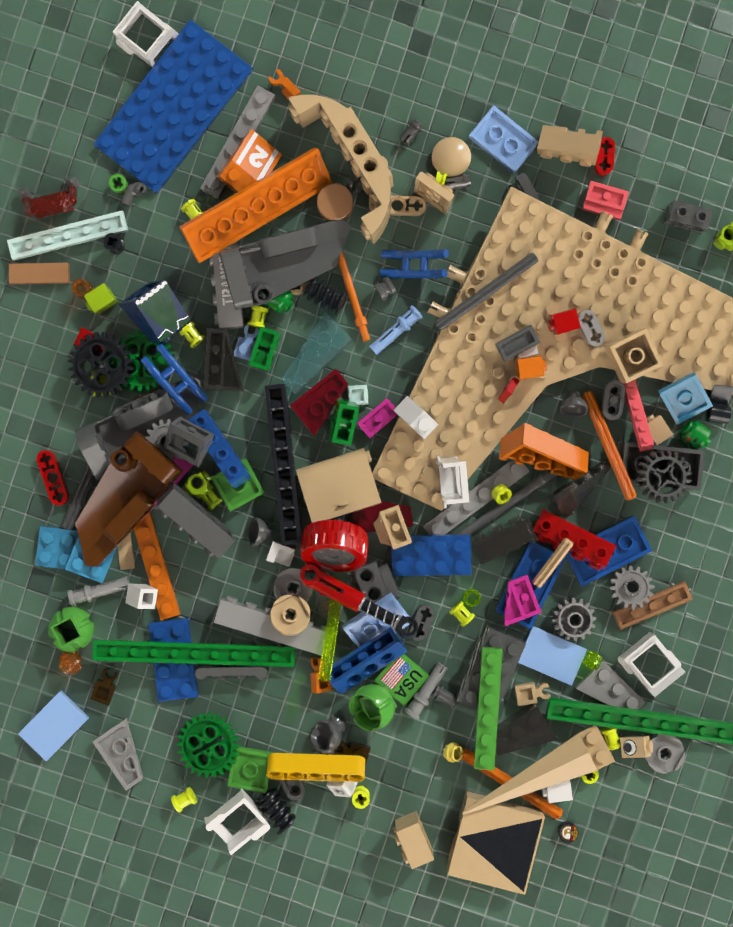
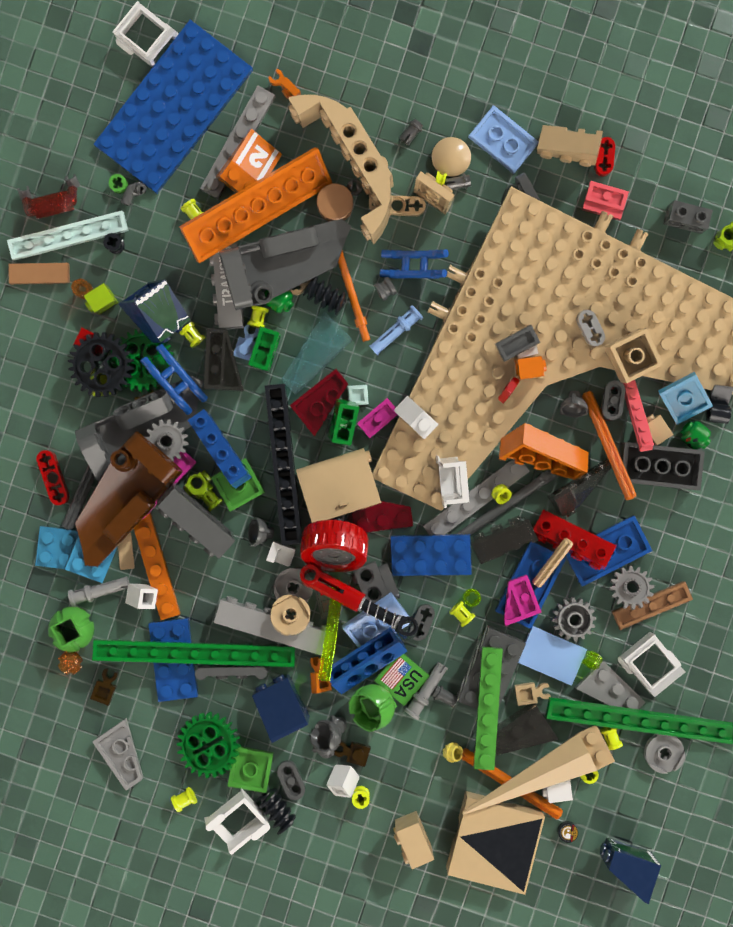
light blue tile [18,690,89,761] -> none
dark grey tile [163,417,215,467] -> none
yellow beam [266,753,365,782] -> none
tan slope [373,505,412,550] -> none
dark grey axle [435,253,539,330] -> none
red brick [547,308,581,335] -> none
tan brick [620,736,653,758] -> none
dark grey gear [636,449,692,504] -> none
none -> dark blue slope [252,674,310,743]
none -> dark blue slope [600,838,661,904]

